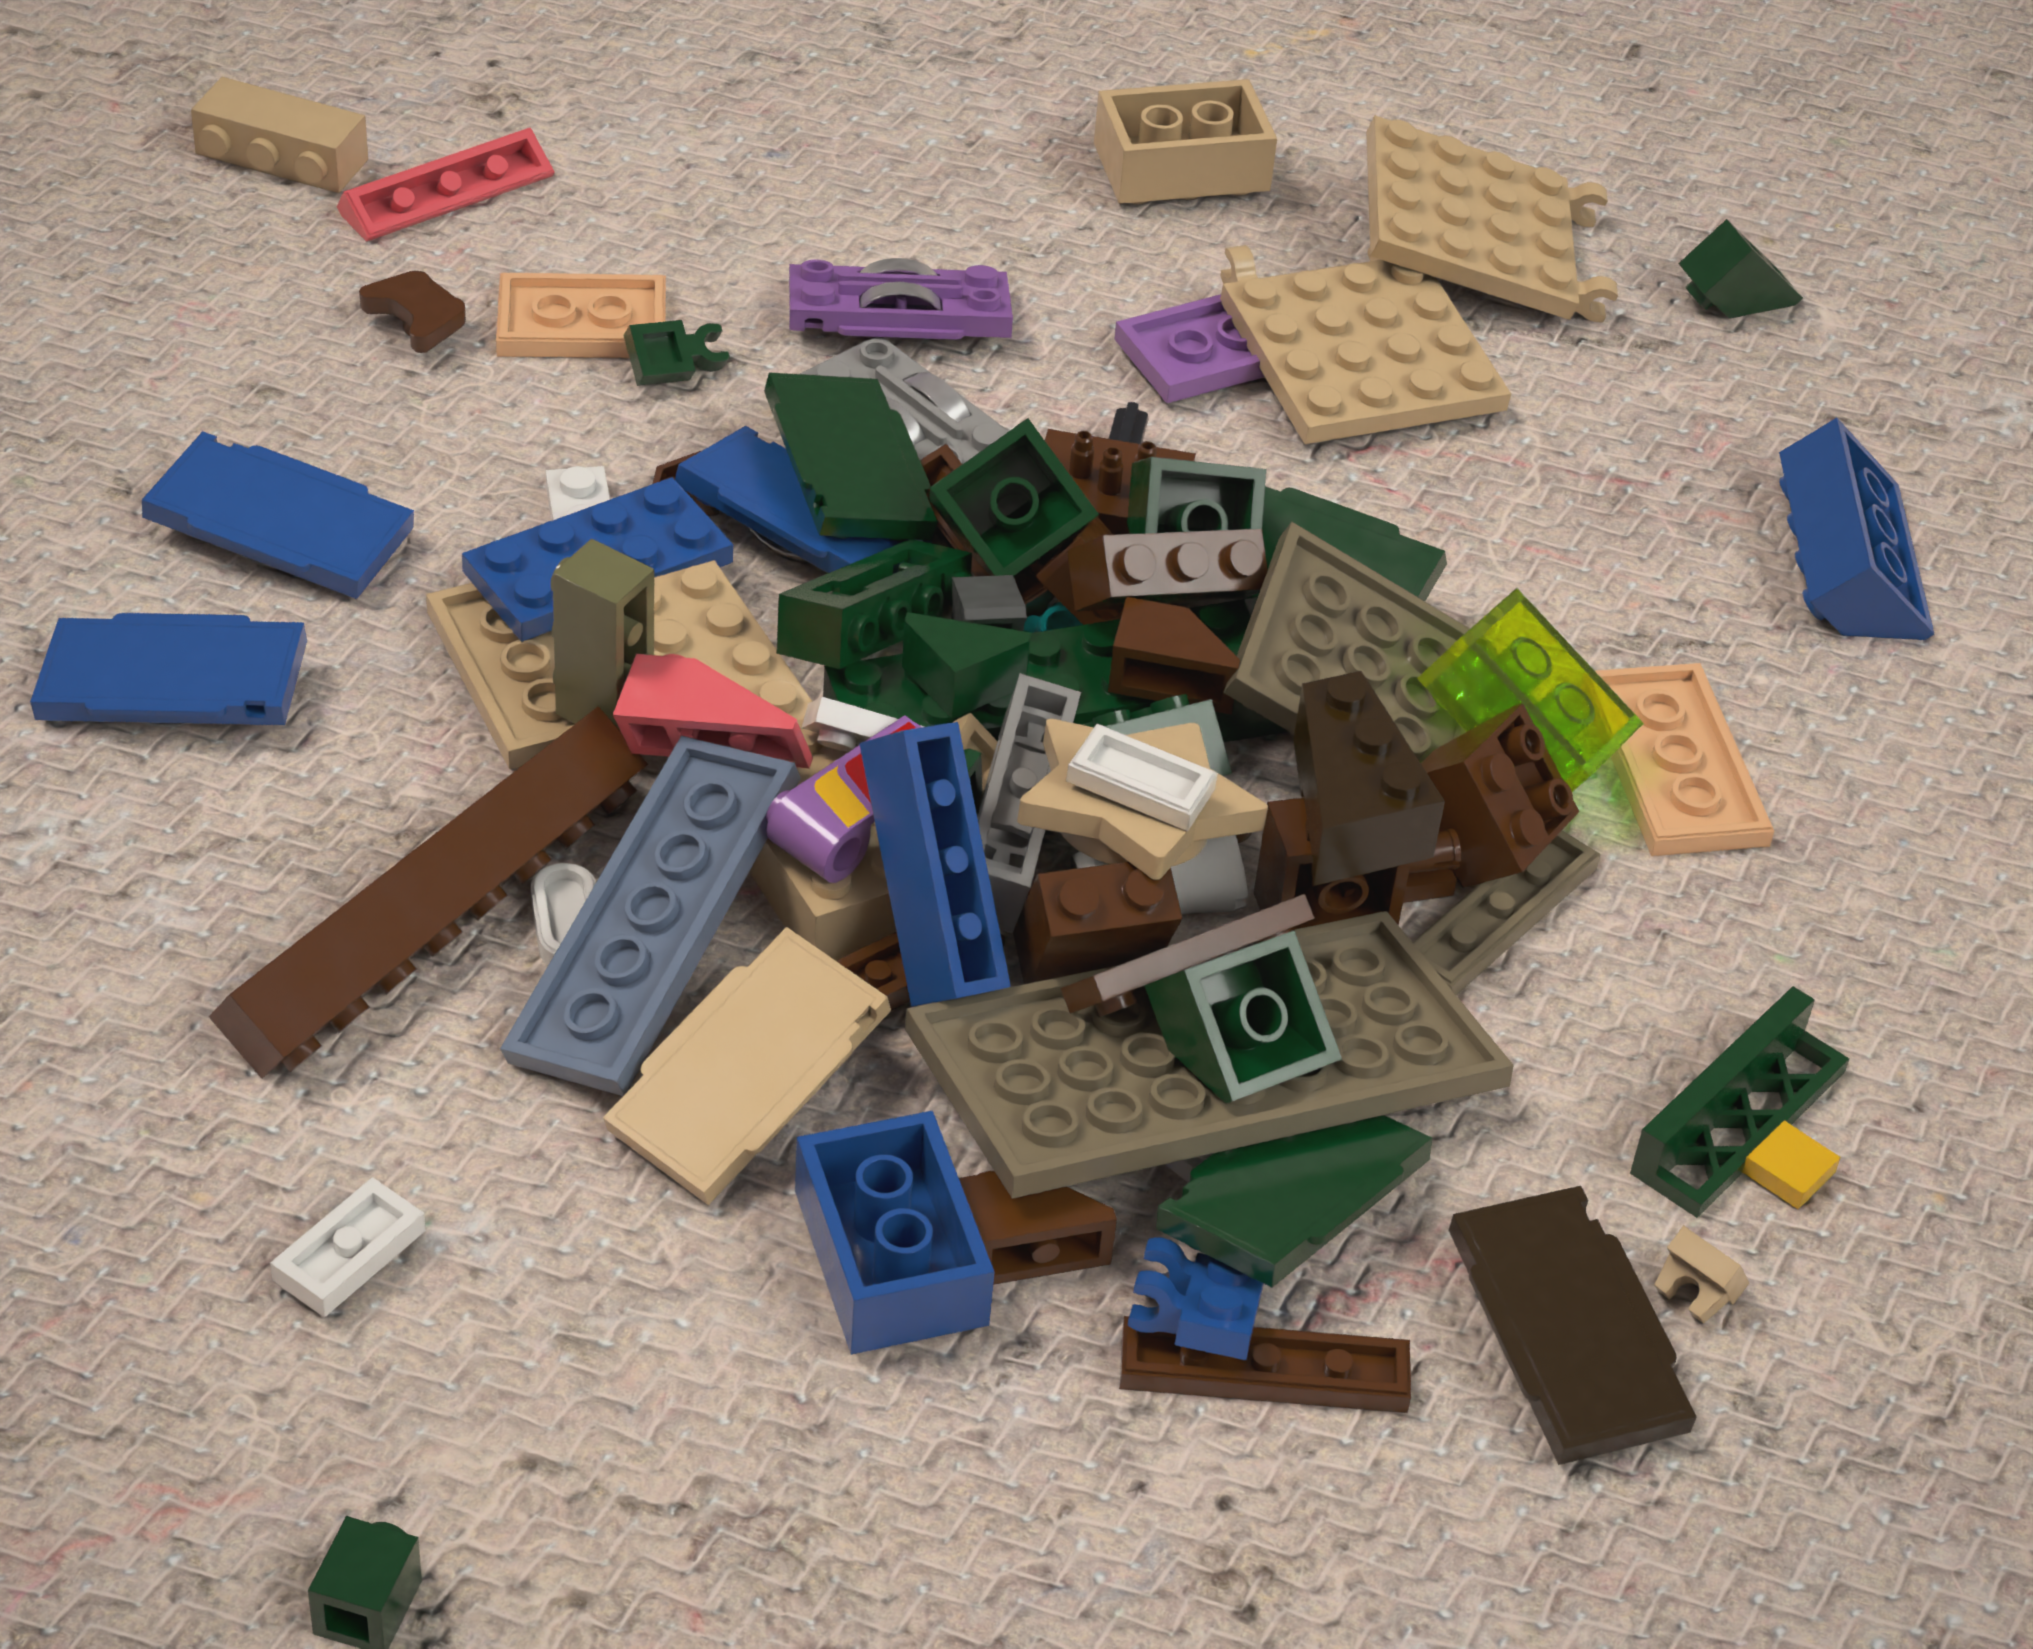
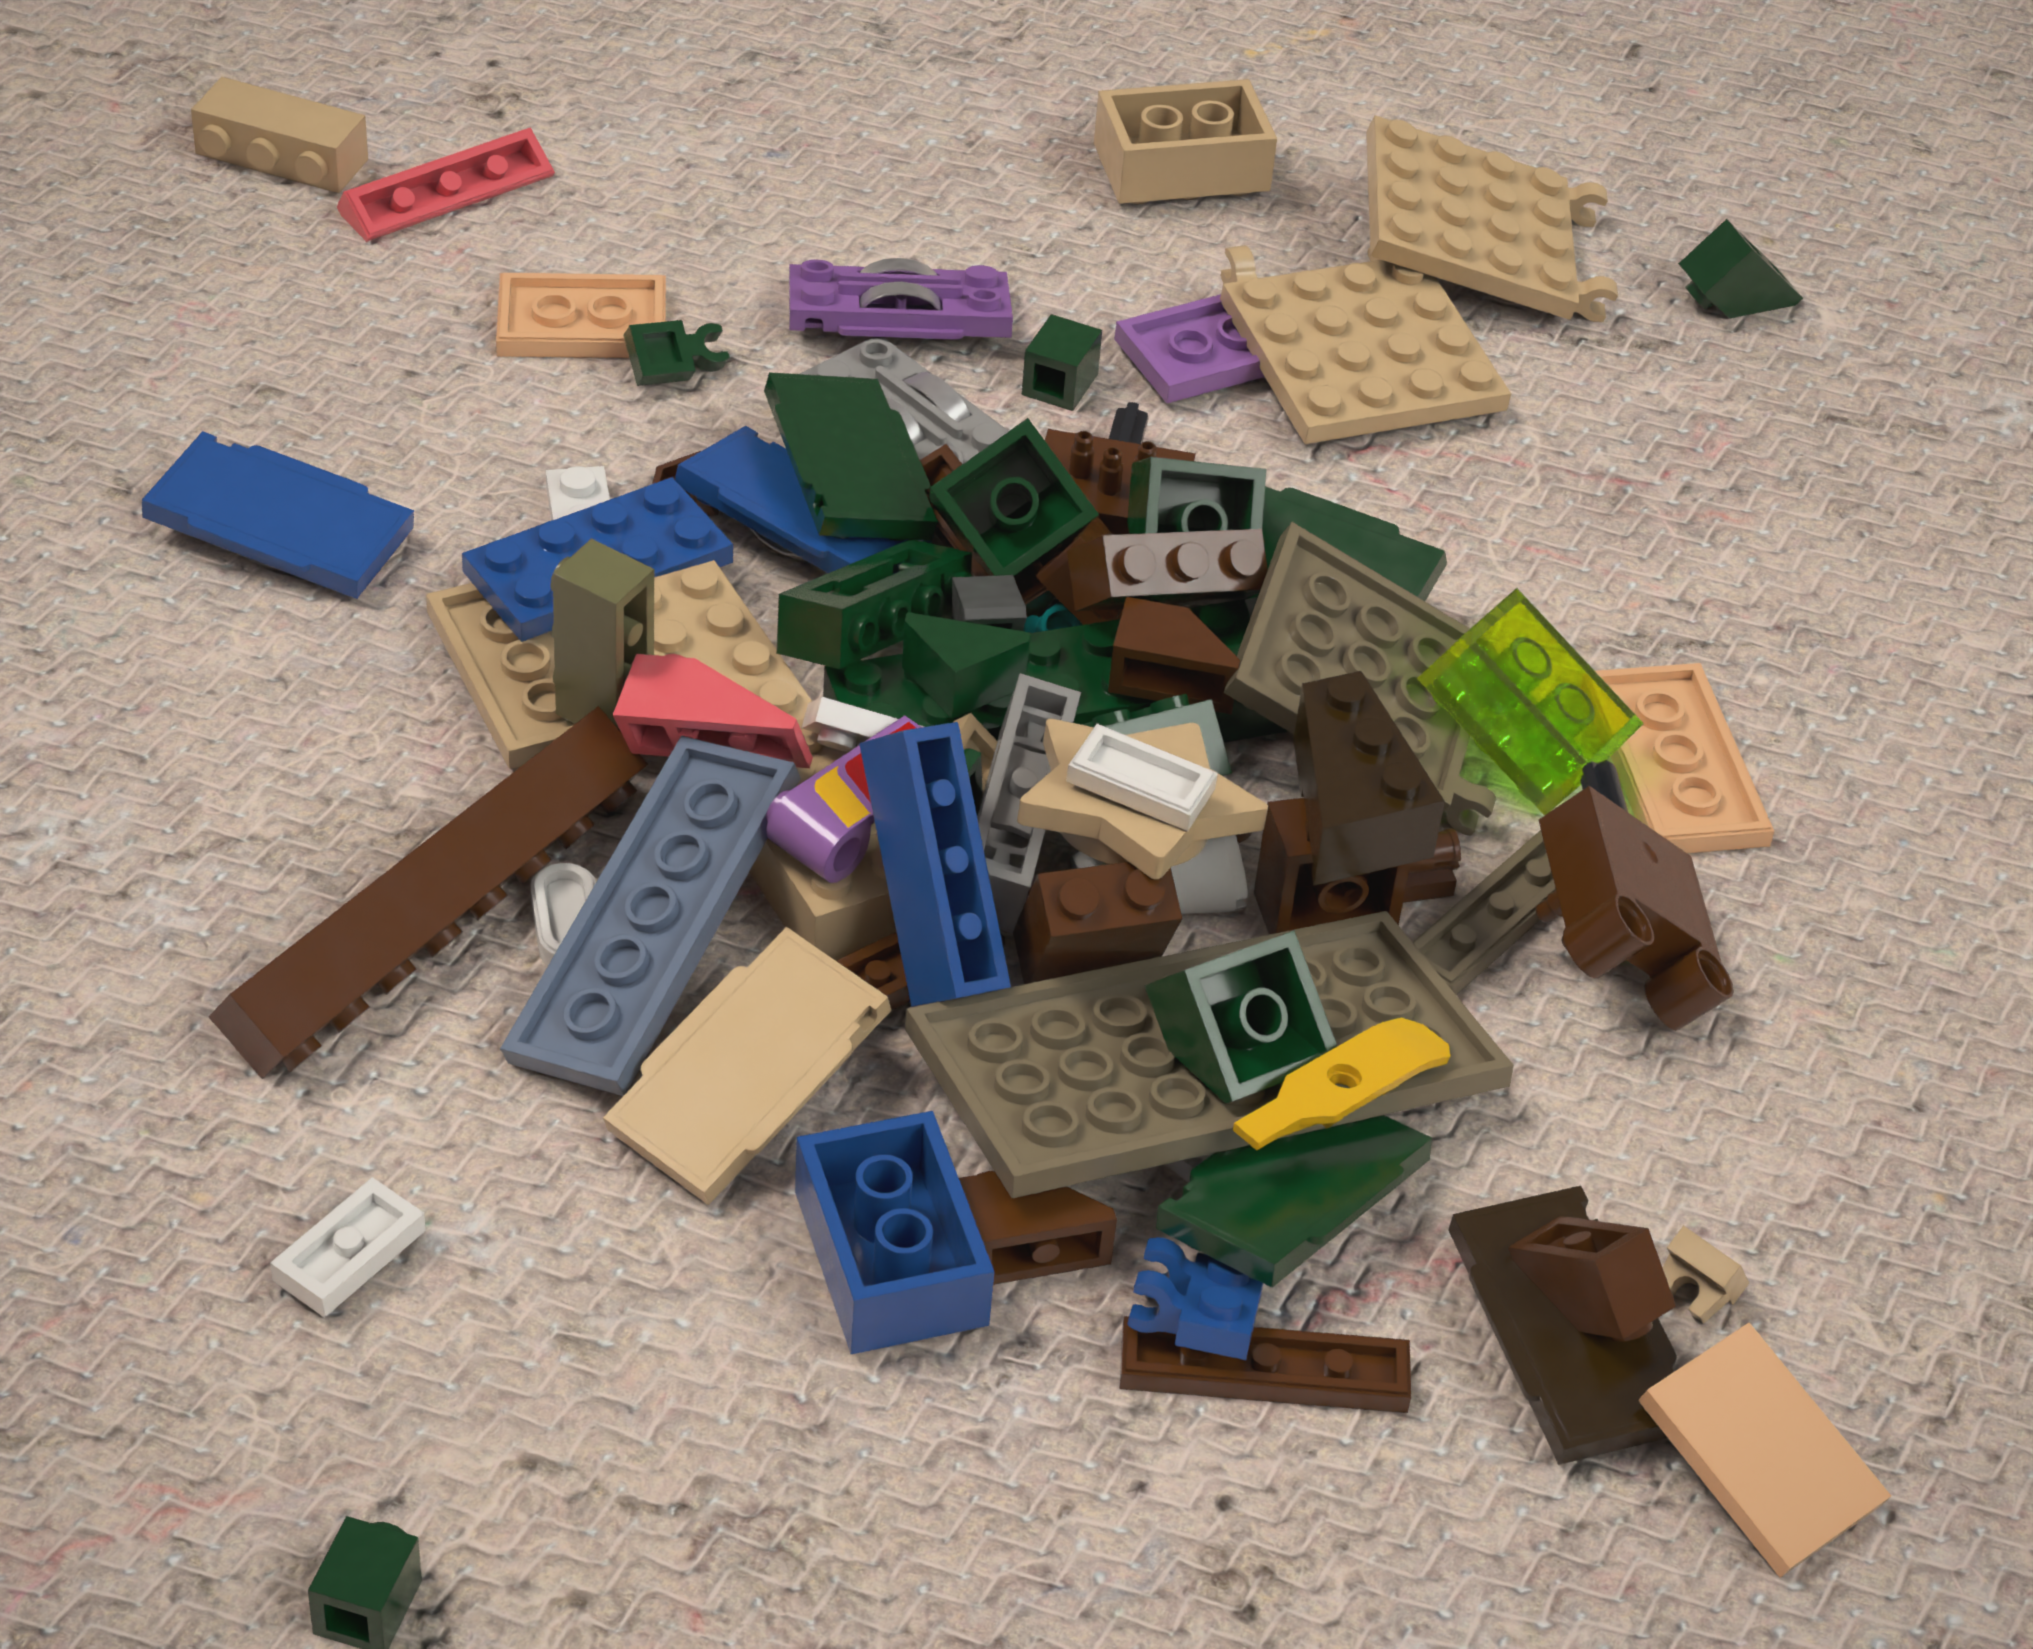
blue piece [30,613,307,727] -> none
reddish brown piece [359,271,466,353] -> none
plate [1060,894,1314,1017] -> none
reddish brown slope [1421,703,1580,888] -> none
dark green fence [1630,986,1850,1218] -> none
yellow tile [1742,1120,1841,1209] -> none
blue slope [1779,418,1935,640] -> none
none -> dark green brick [1021,314,1102,411]
none -> yellow piece [1233,1017,1451,1150]
none -> reddish brown slope [1508,1216,1676,1342]
none -> reddish brown piece [1536,760,1734,1031]
none -> light nougat tile [1638,1322,1891,1578]

